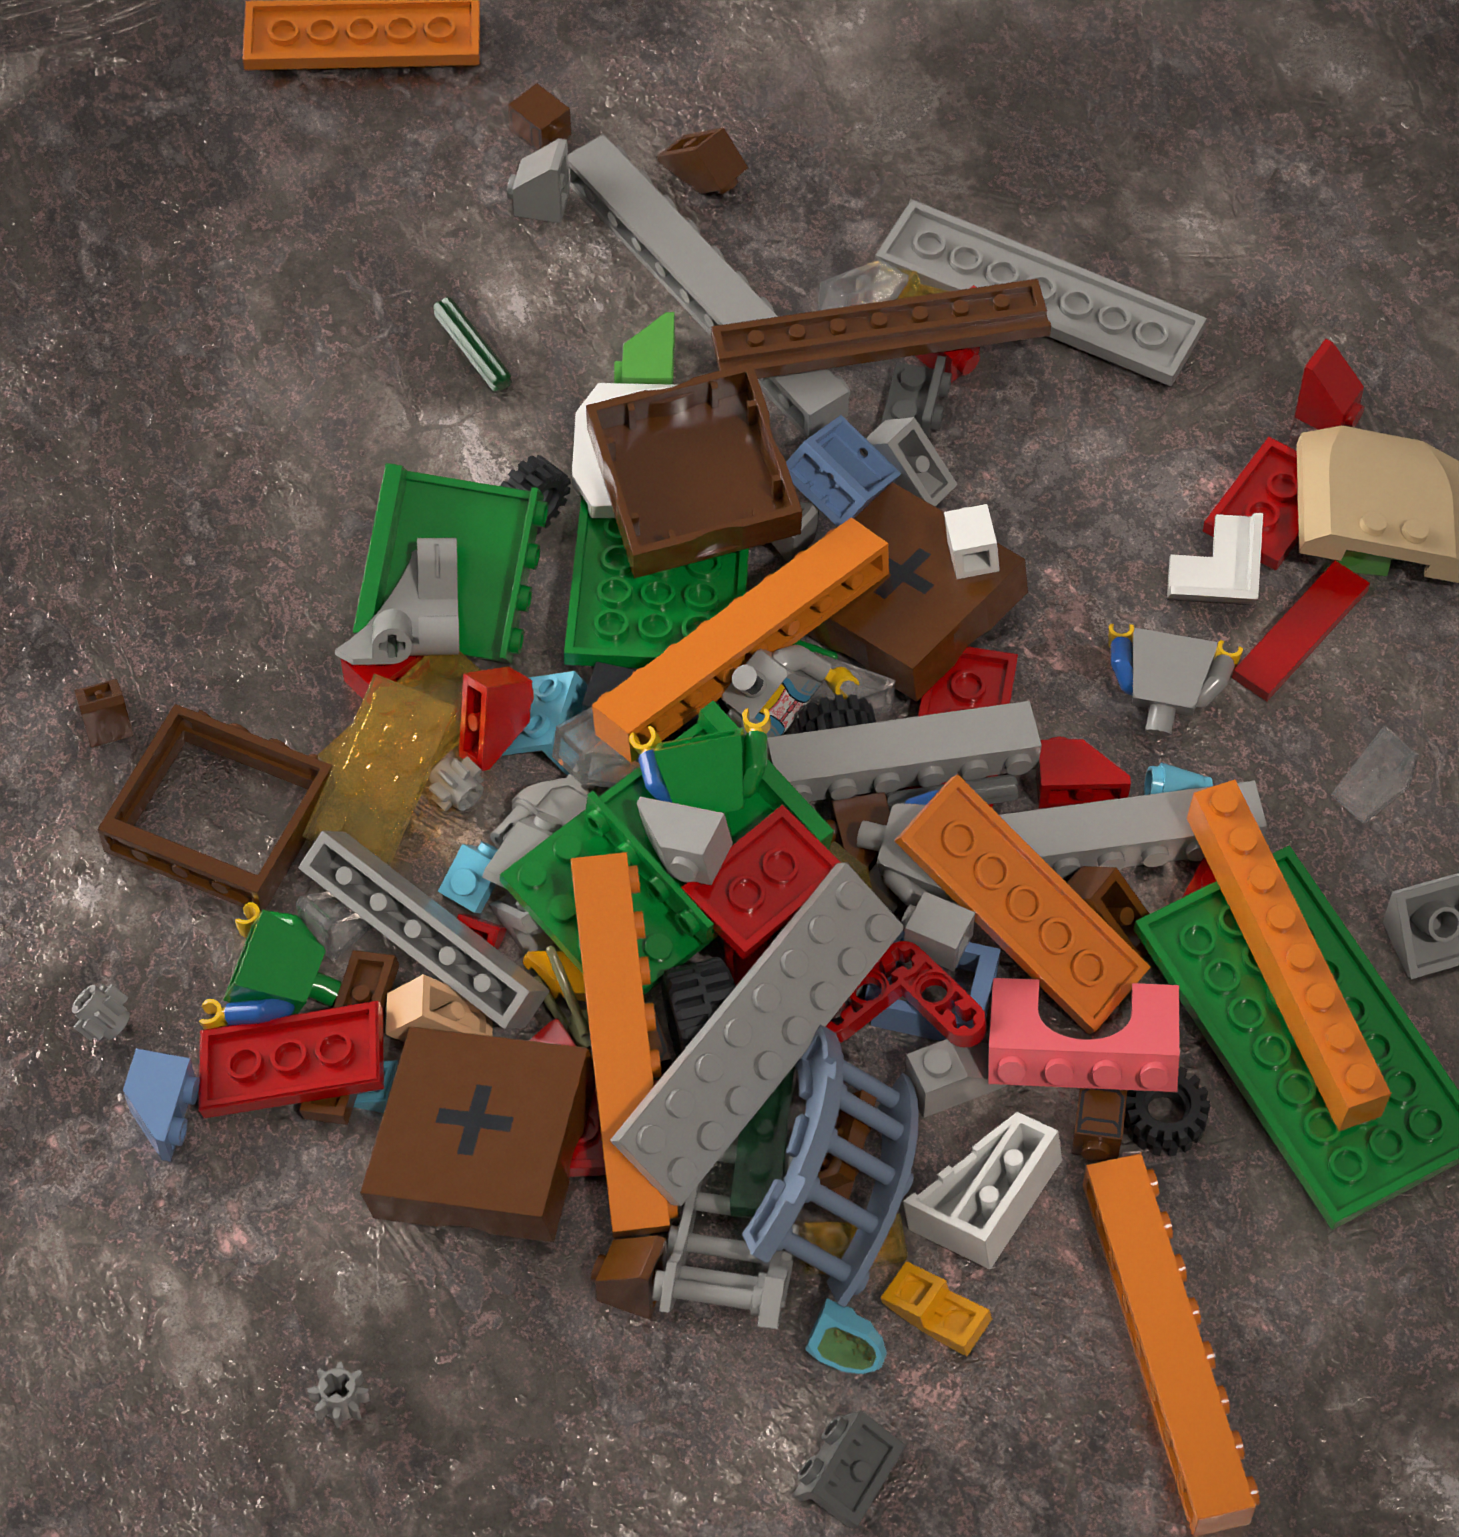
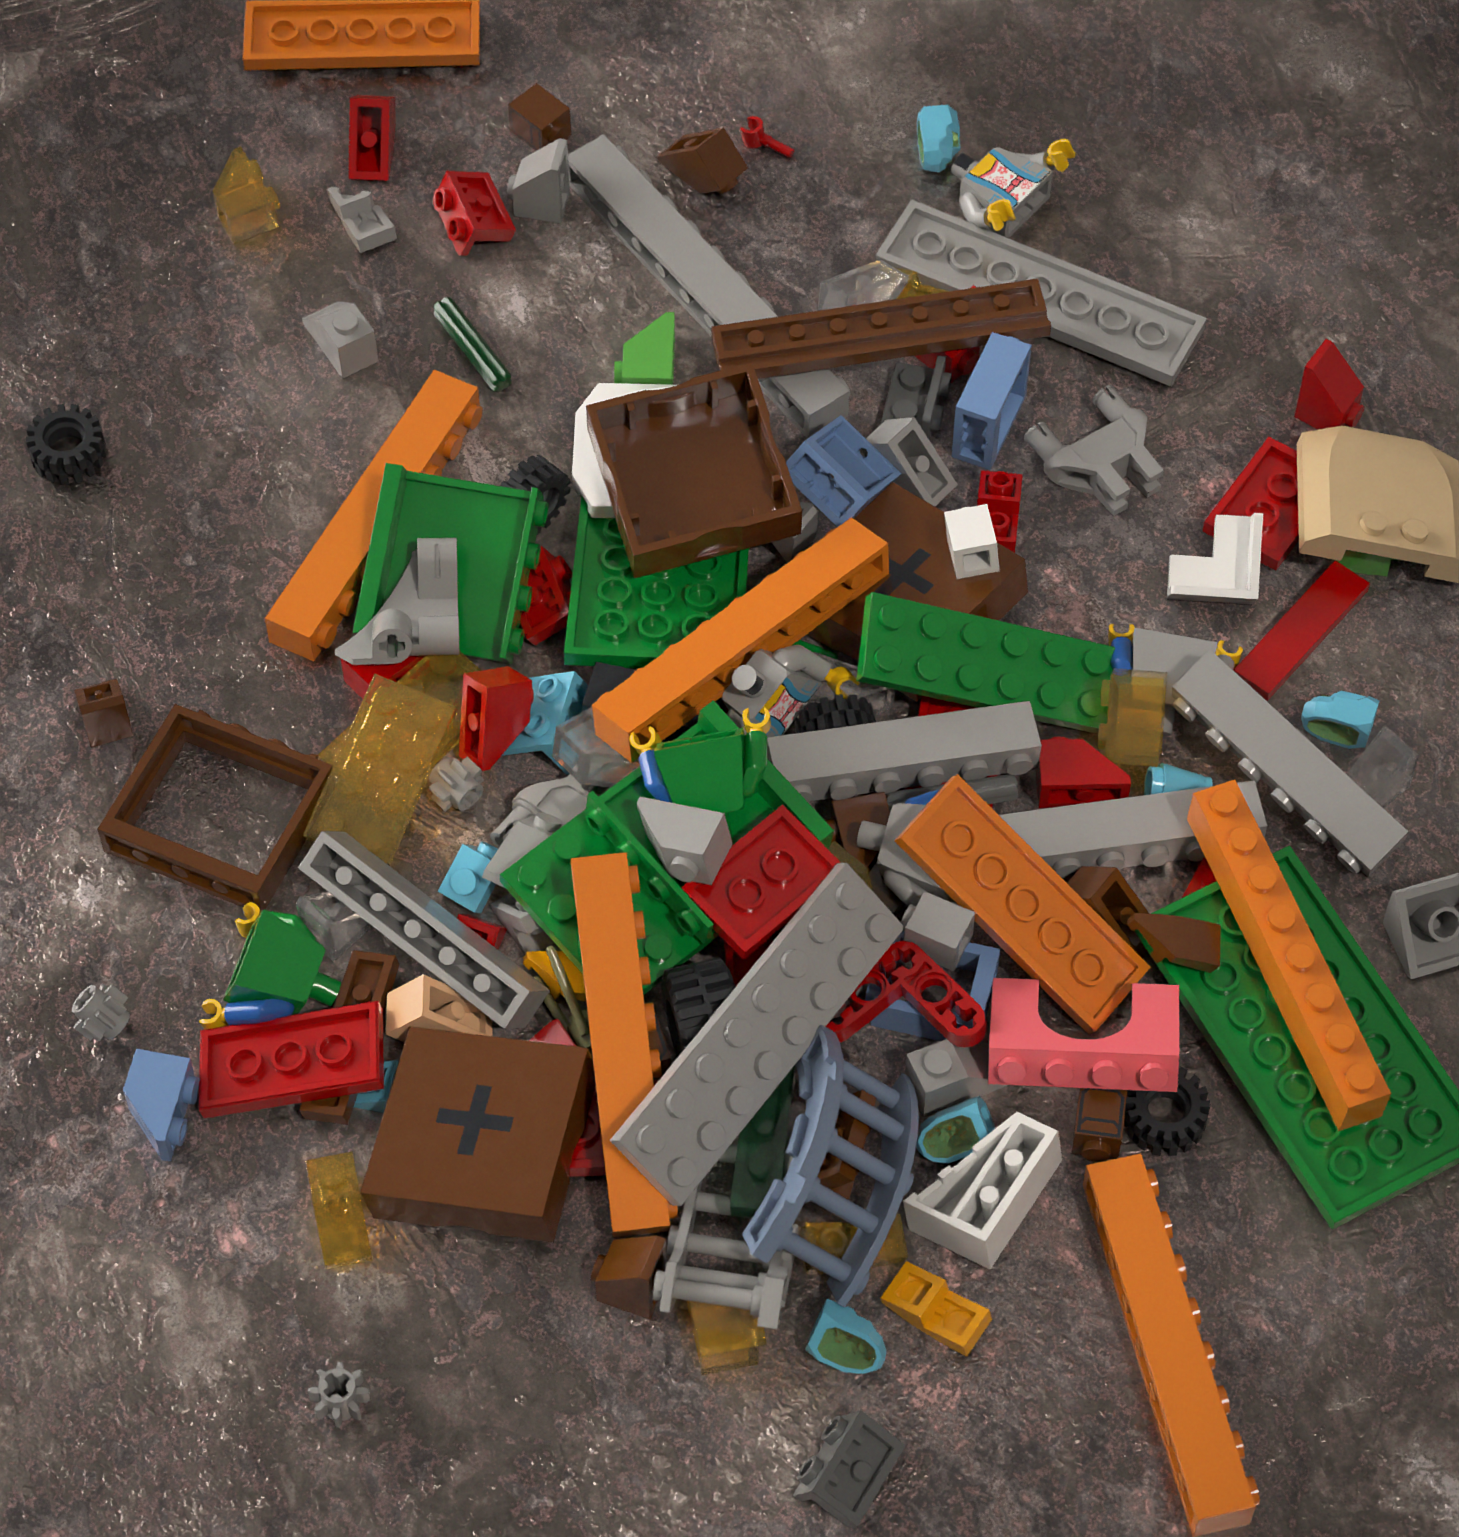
none -> black tyre [26,404,107,485]
none -> clear yellow slope [213,146,280,245]
none -> orange brick [265,370,483,661]
none -> light grey slope [302,301,379,379]
none -> clear yellow slope [305,1151,373,1270]
none -> light grey slope [327,187,397,253]
none -> red slope [348,95,396,181]
none -> red bracket [433,171,516,256]
none -> red bracket [520,546,573,646]
none -> clear yellow slope [686,1266,766,1375]
none -> red hand [740,116,794,158]
none -> green plate [856,592,1115,734]
none -> rock [916,1096,995,1163]
none -> medium azure rock [917,105,961,173]
none -> torso [951,139,1076,238]
none -> medium blue window [951,332,1032,470]
none -> red slope [977,470,1023,553]
none -> light grey connector [1024,385,1164,516]
none -> clear yellow brick [1098,668,1168,767]
none -> reddish brown slope [1128,913,1221,973]
none -> light grey brick [1172,649,1408,877]
none -> medium azure rock [1301,690,1380,749]

